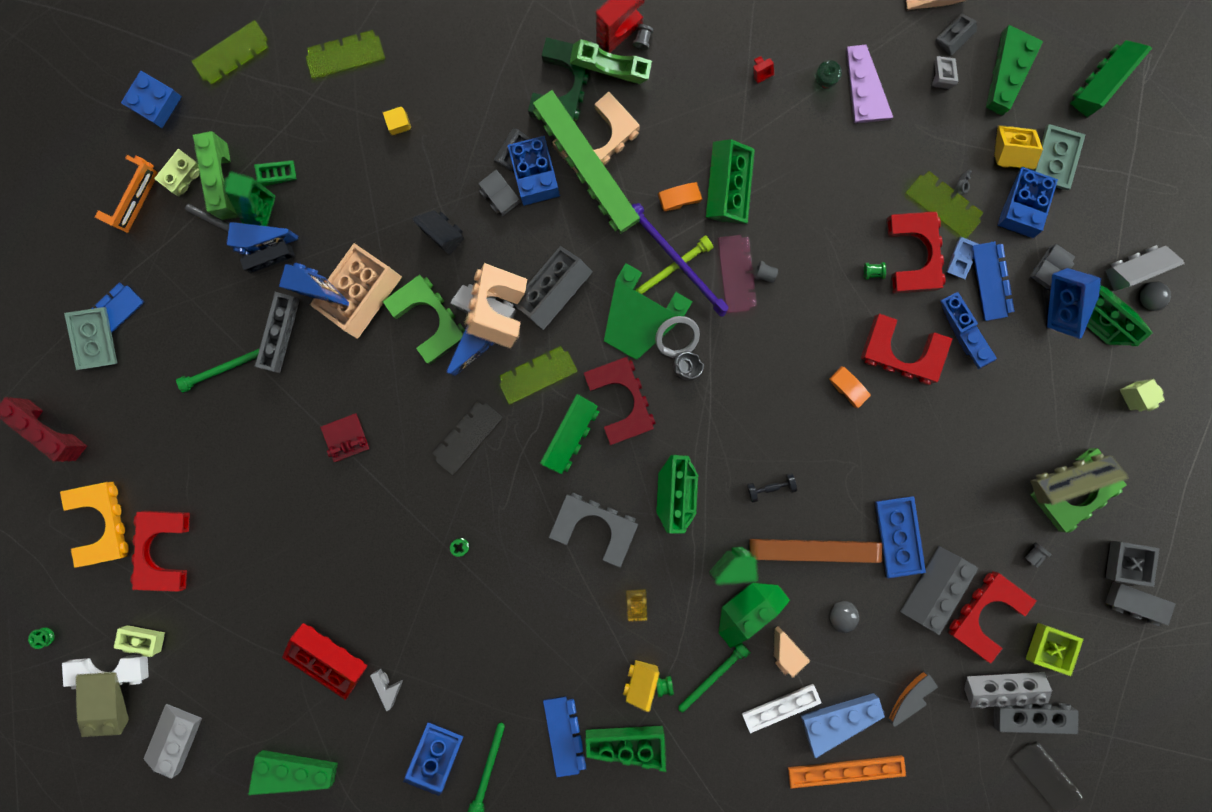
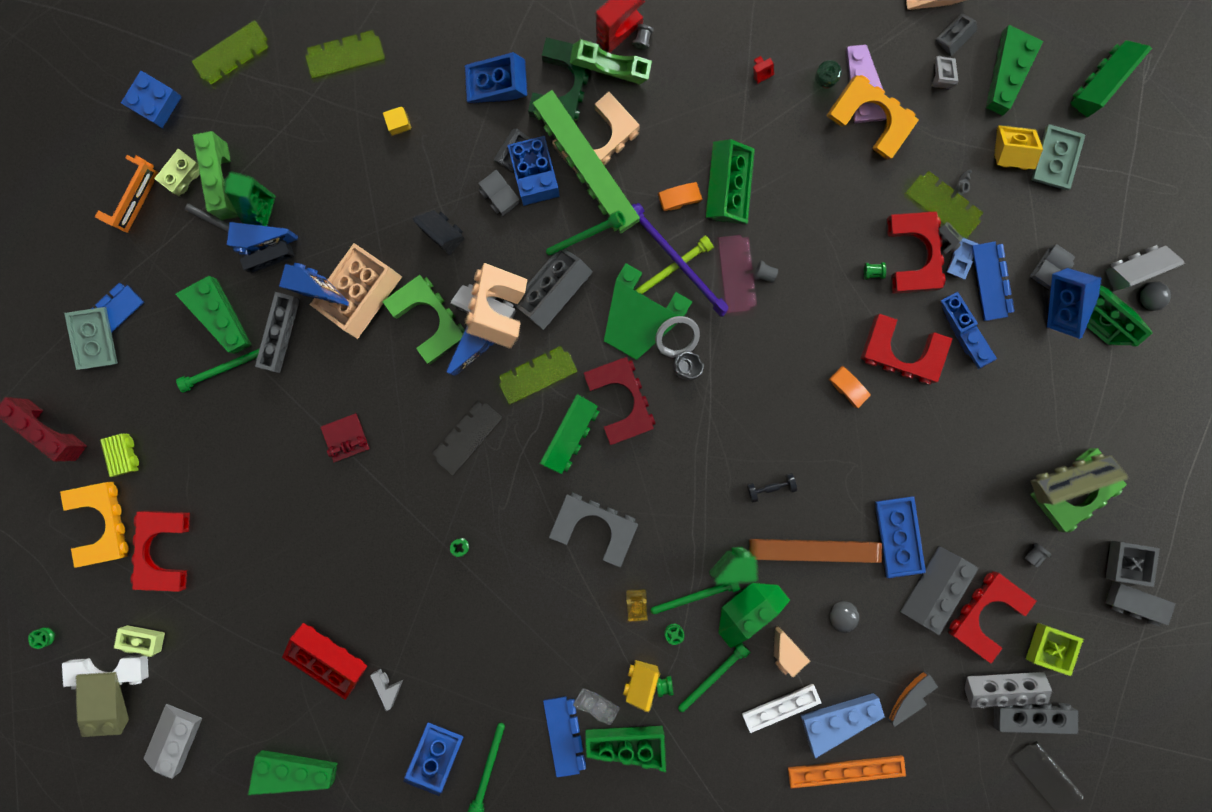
green slope [254,160,296,186] -> none
green wedge [656,455,698,534] -> none
blue slope [998,167,1058,238] -> none
yellowish green brick [1120,379,1165,412] -> none
none -> lime brick [100,434,139,477]
none -> green wedge [175,276,252,354]
none -> blue slope [465,52,527,103]
none -> green piece [546,211,626,255]
none -> clear slope [573,688,620,725]
none -> green piece [650,583,740,614]
none -> green wheel [664,623,684,645]
none -> light orange arch [826,75,919,160]
none -> dark grey bracket [939,221,963,254]

